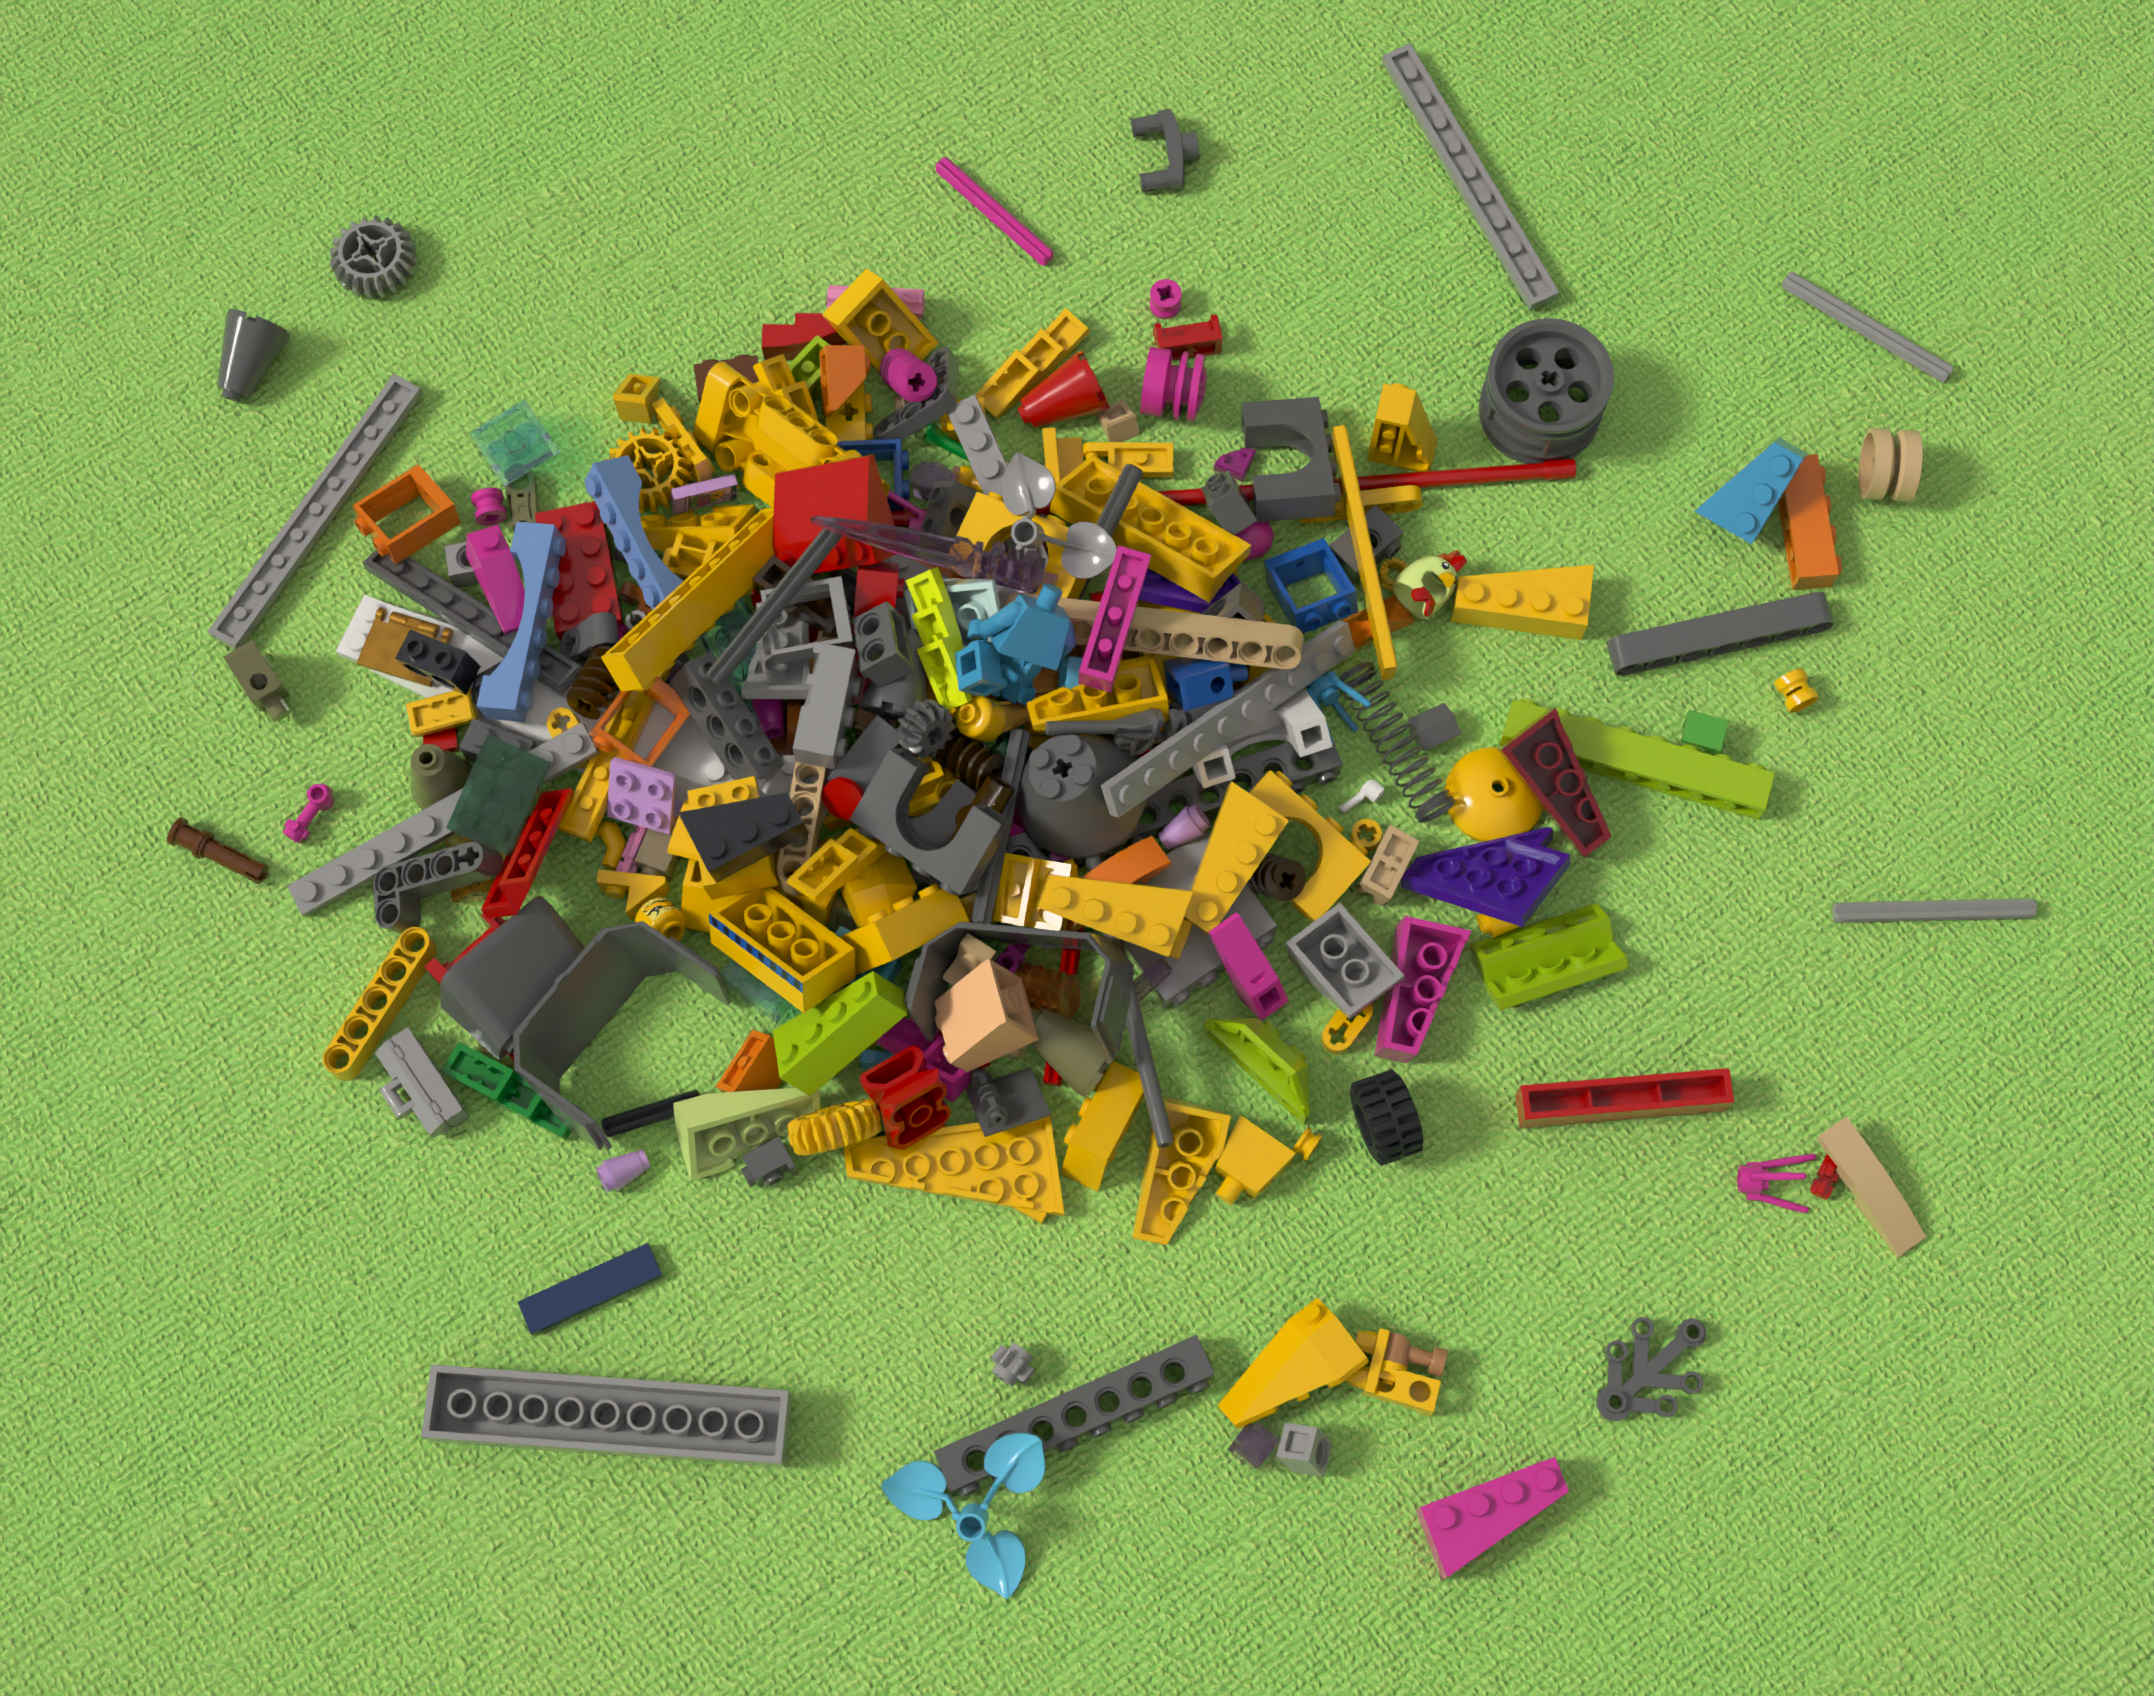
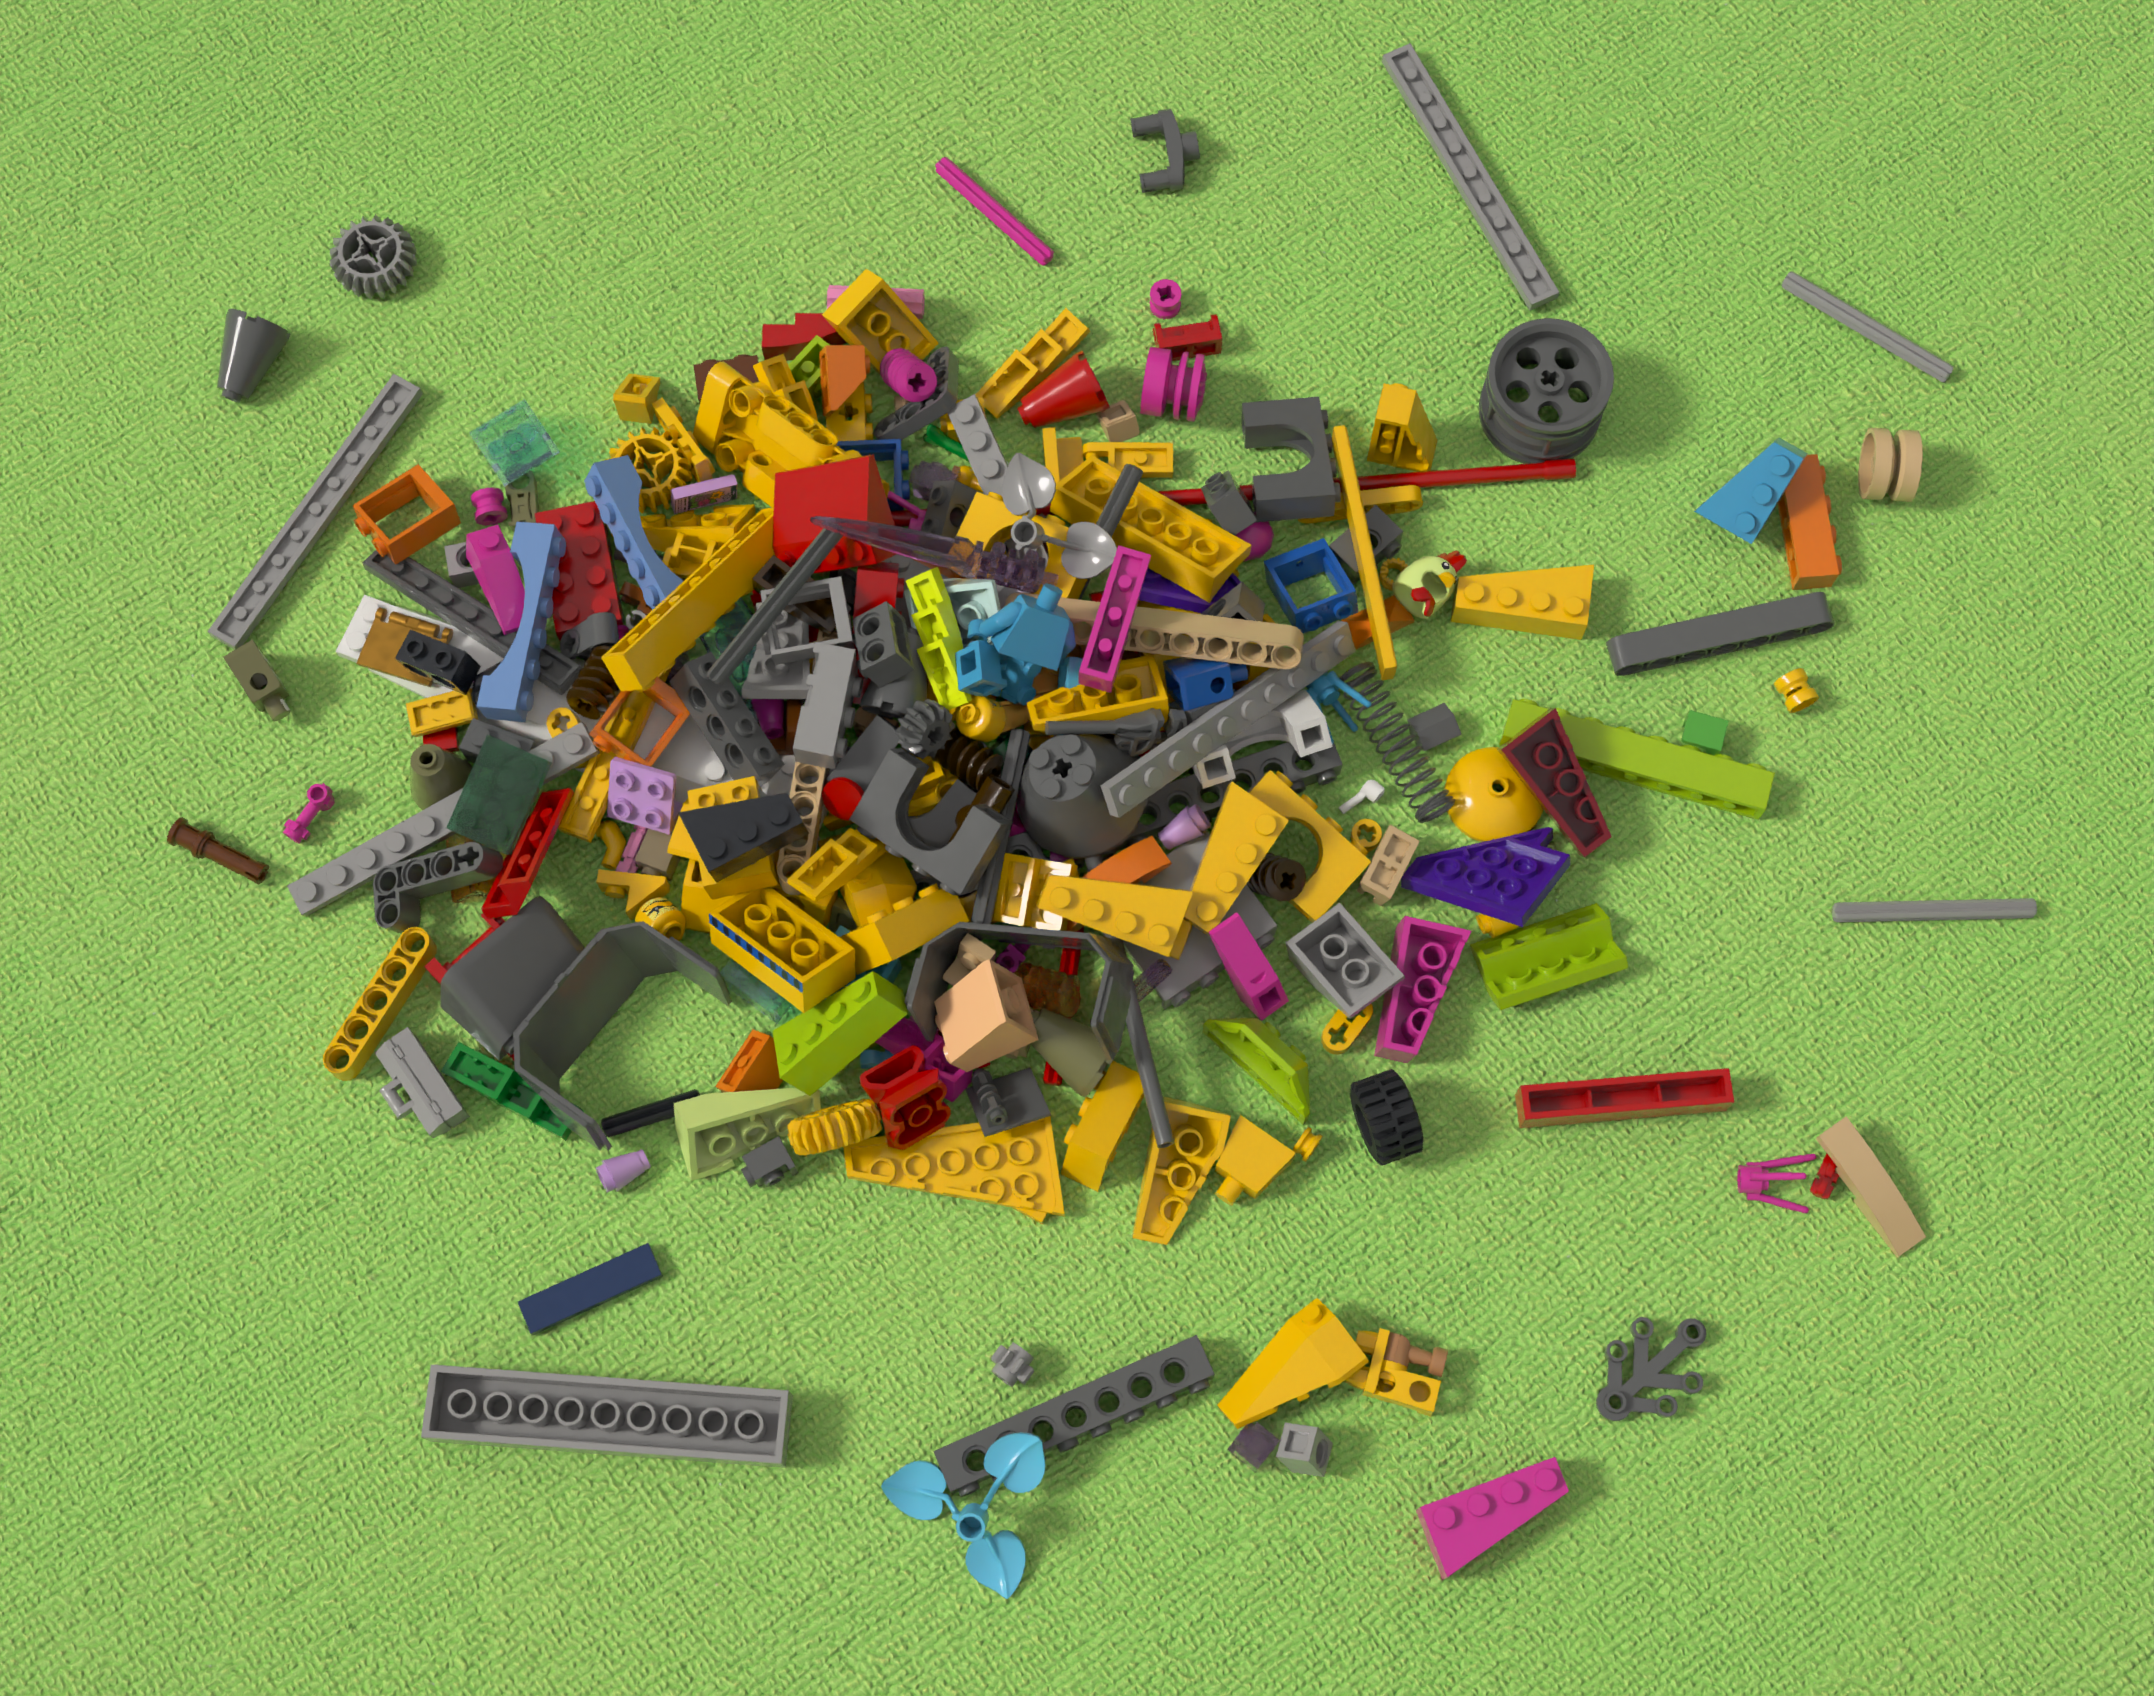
magenta tile [1213,448,1256,482] -> none

